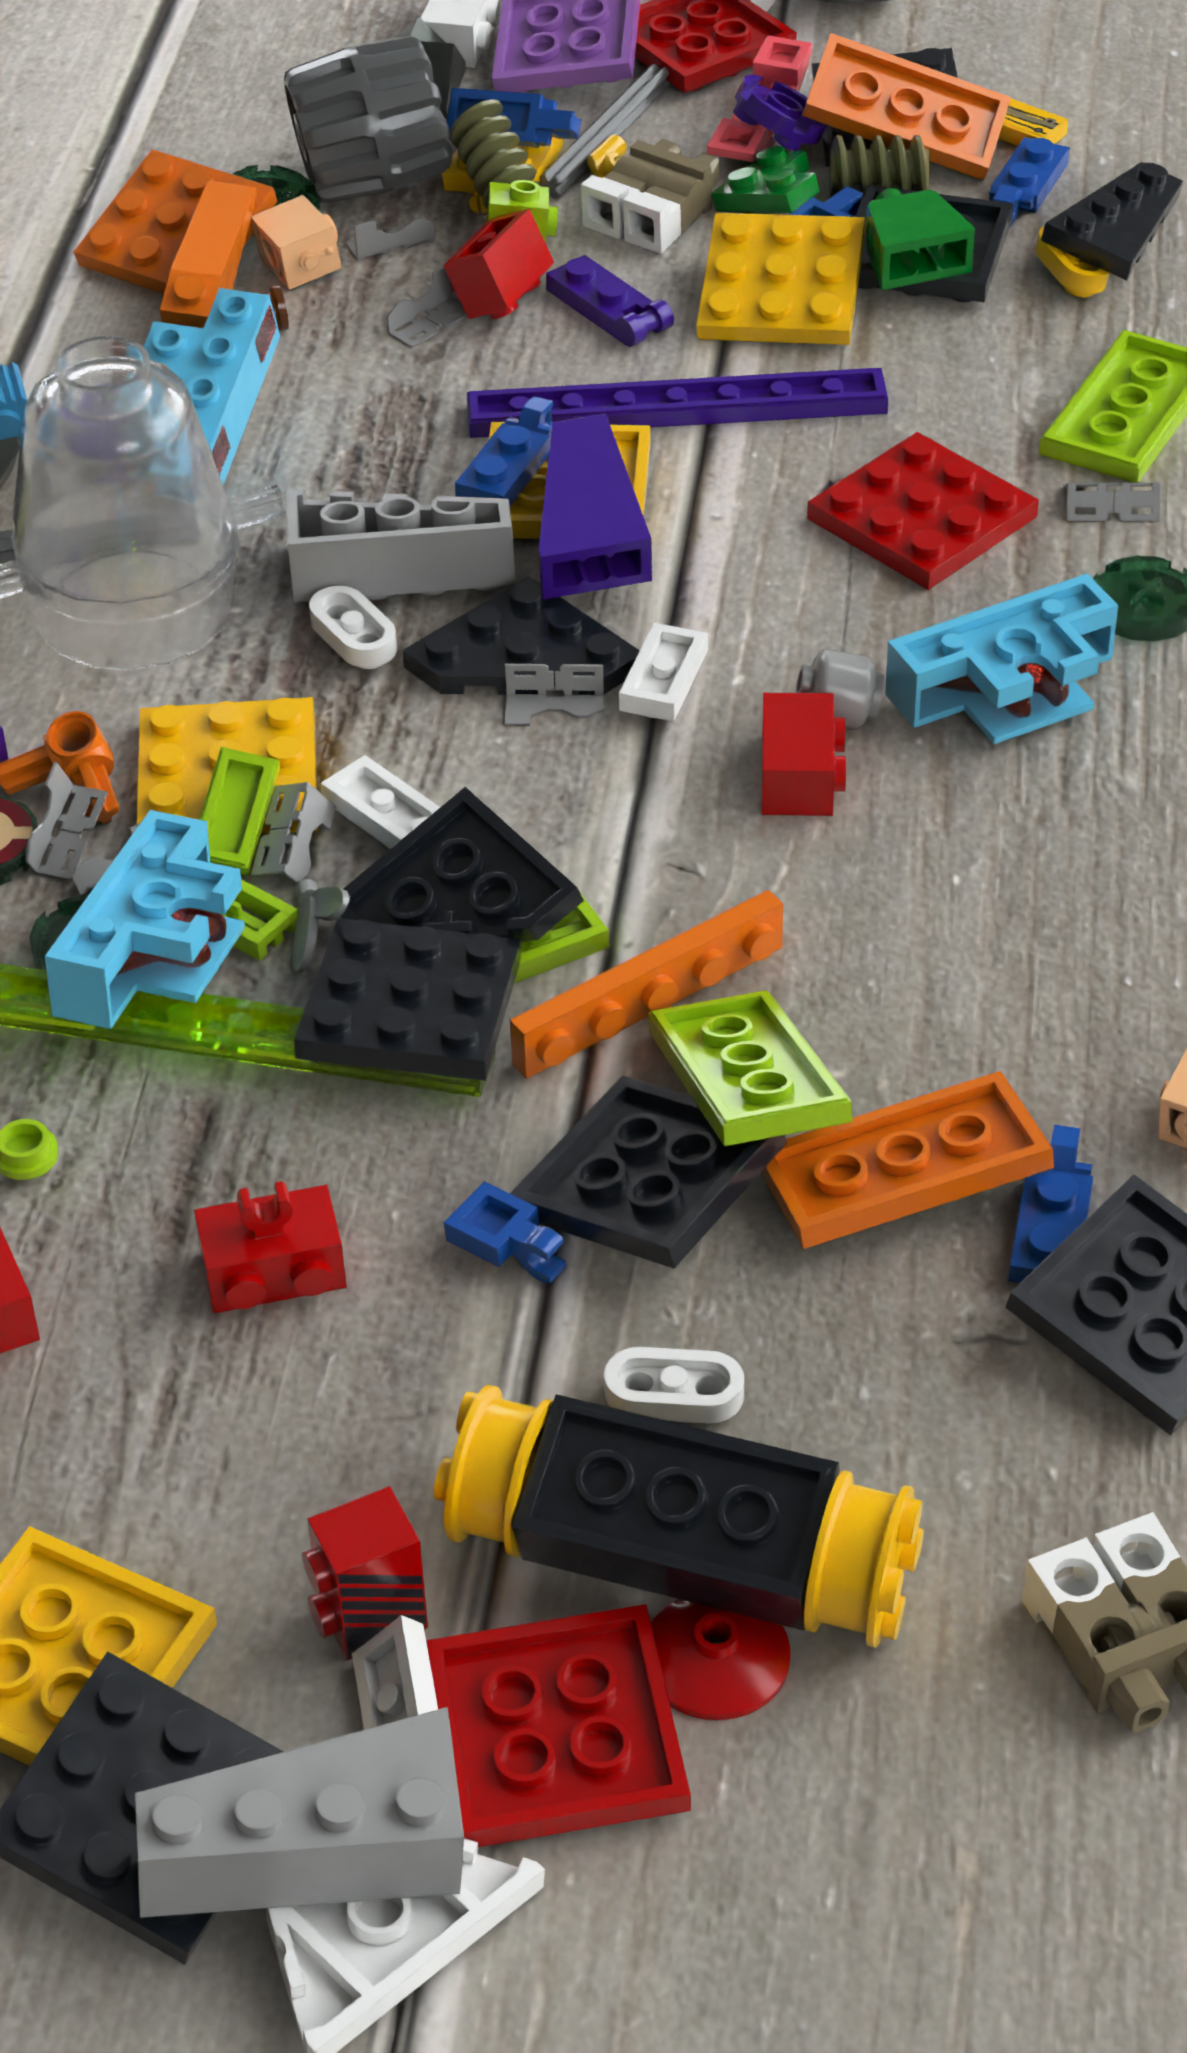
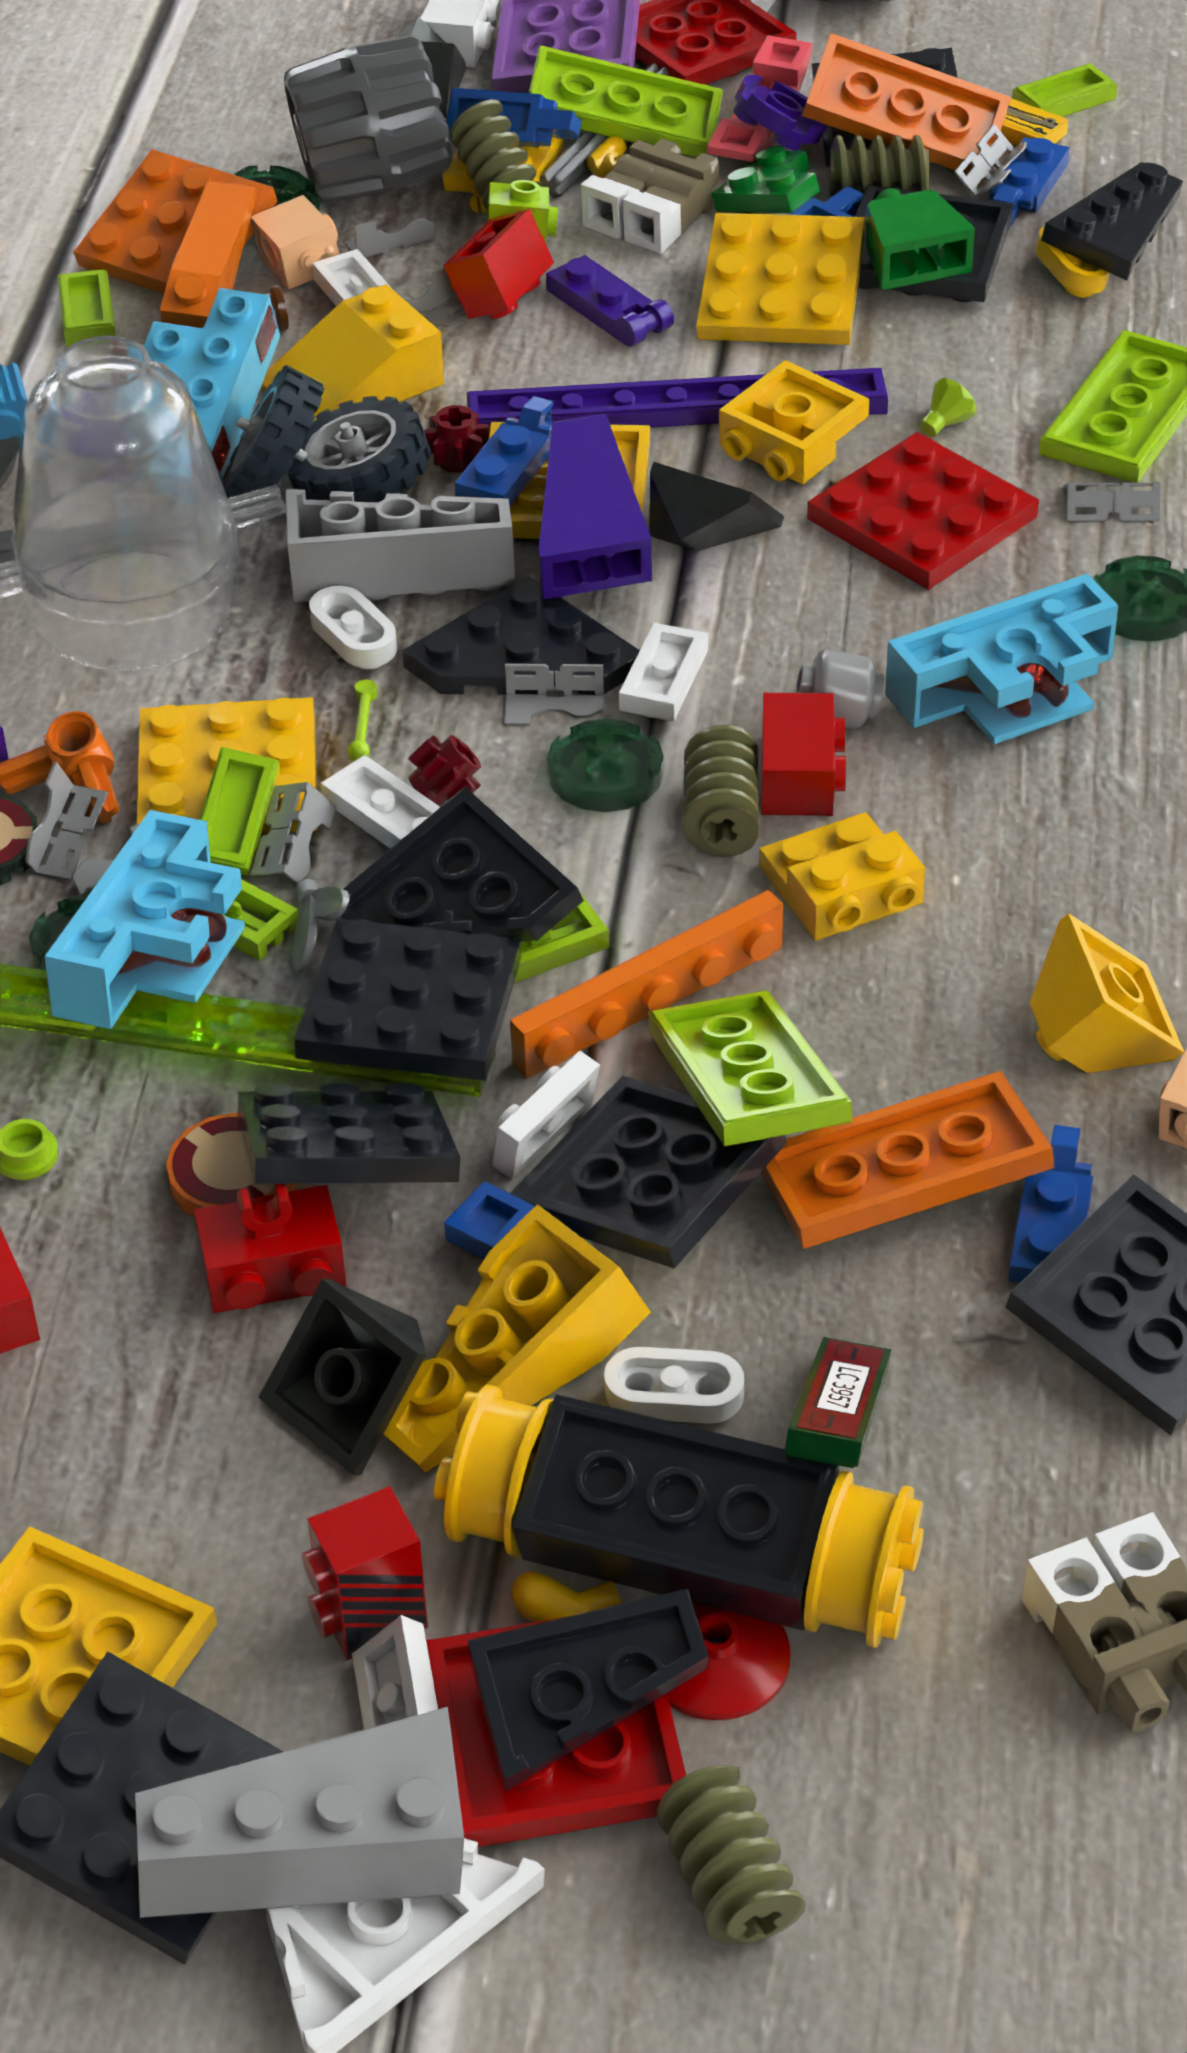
none -> lime tile [57,269,117,347]
none -> tile [166,1113,296,1217]
none -> black wheel [220,365,324,513]
none -> black plate [237,1083,460,1184]
none -> pearl dark grey slope [258,1279,427,1475]
none -> yellow slope [260,284,444,422]
none -> black wheel [287,396,431,503]
none -> white plate [312,249,390,306]
none -> lime hinge [347,679,378,761]
none -> yellow wedge [383,1204,651,1473]
none -> dark red gear [408,735,481,807]
none -> dark red gear [424,405,489,473]
none -> black wing [468,1588,709,1792]
none -> white plate [492,1051,600,1180]
none -> yellow arm [511,1571,622,1623]
none -> lime tile [529,46,723,157]
none -> clear green tile [546,718,664,812]
none -> pearl dark grey slope [649,462,785,551]
none -> olive piece [657,1765,806,1945]
none -> olive piece [683,724,759,857]
none -> yellow plate [719,360,869,485]
none -> yellow plate [759,812,925,941]
none -> tile [784,1337,892,1468]
none -> lime rock [919,378,977,437]
none -> light grey piece [954,124,1027,198]
none -> lime tile [1012,63,1118,117]
none -> yellow slope [1030,913,1184,1073]

